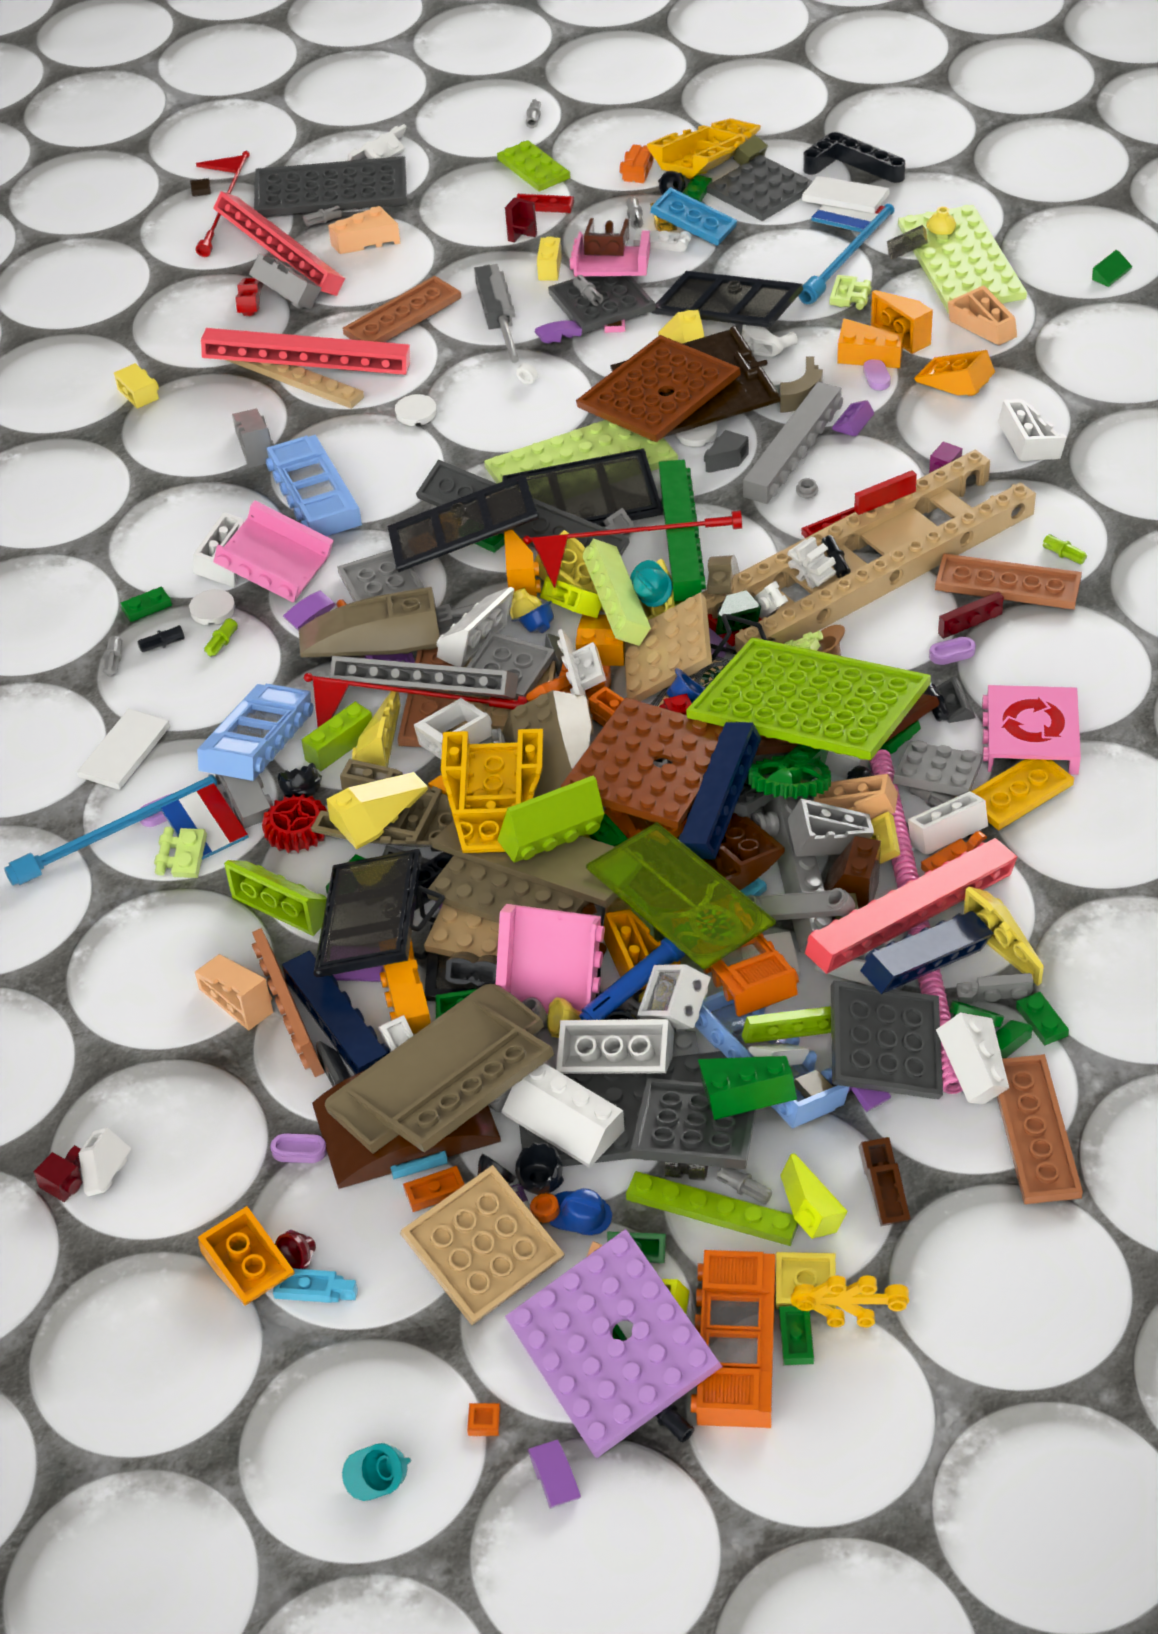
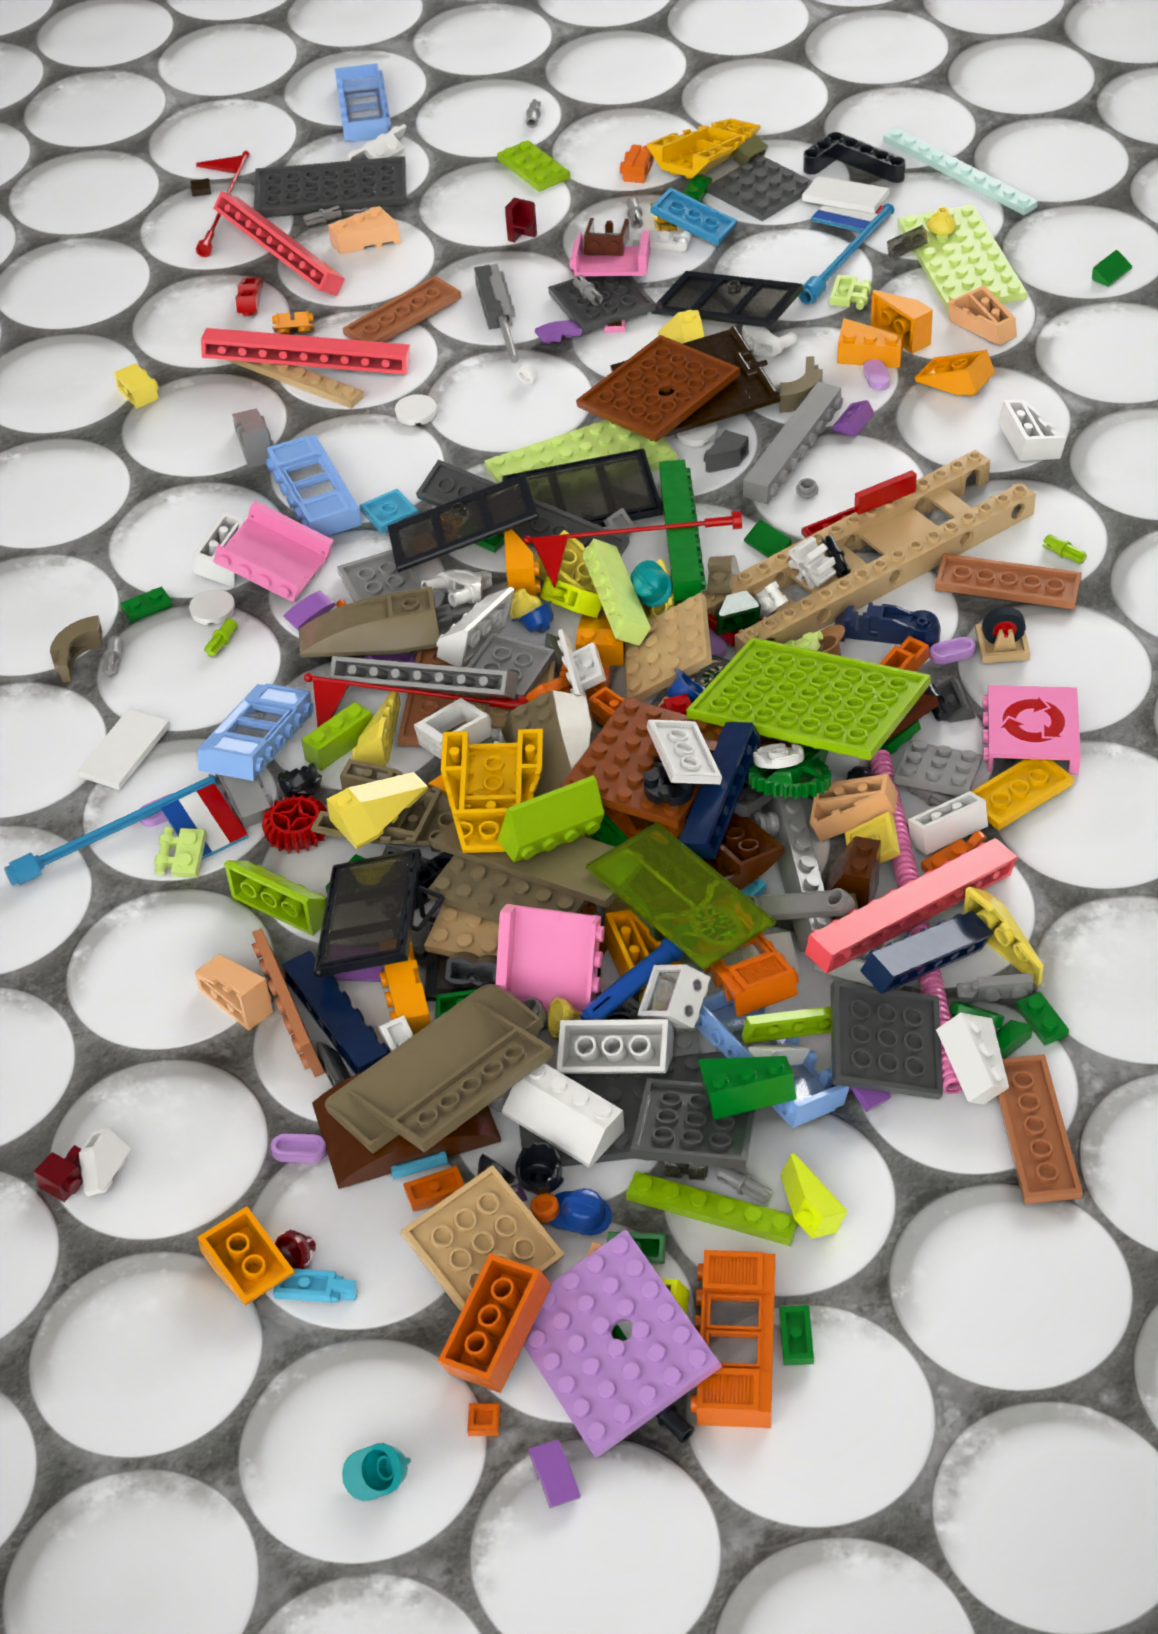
black axle [137,625,185,652] -> none
light grey wedge [249,253,322,309] -> none
red tile [516,194,574,213] -> none
light yellow brick [537,237,562,281] -> none
black piece [658,171,686,195] -> none
black piece [710,614,767,662] -> none
light yellow plate [776,1252,836,1309] -> none
light grey wedge [787,798,874,857] -> none
yellow plant [791,1275,909,1327] -> none
tile [794,1070,833,1098] -> none
reddish brown slope [859,1137,911,1226] -> none
magenta brick [929,441,963,473] -> none
dark red plate [938,591,1004,639] -> none
none -> dark tan arch [50,615,103,683]
none -> light orange hinge [272,311,315,334]
none -> window [335,63,391,142]
none -> medium azure tile [359,489,419,534]
none -> white connector [421,569,492,607]
none -> orange brick [438,1253,552,1393]
none -> black plate [644,765,695,806]
none -> white tile [646,720,722,784]
none -> green slope [744,519,792,557]
none -> white tile [753,743,805,769]
none -> dark blue piece [835,602,941,651]
none -> orange slope [880,636,930,672]
none -> light aqua plate [883,128,1038,215]
none -> plate [975,607,1030,663]

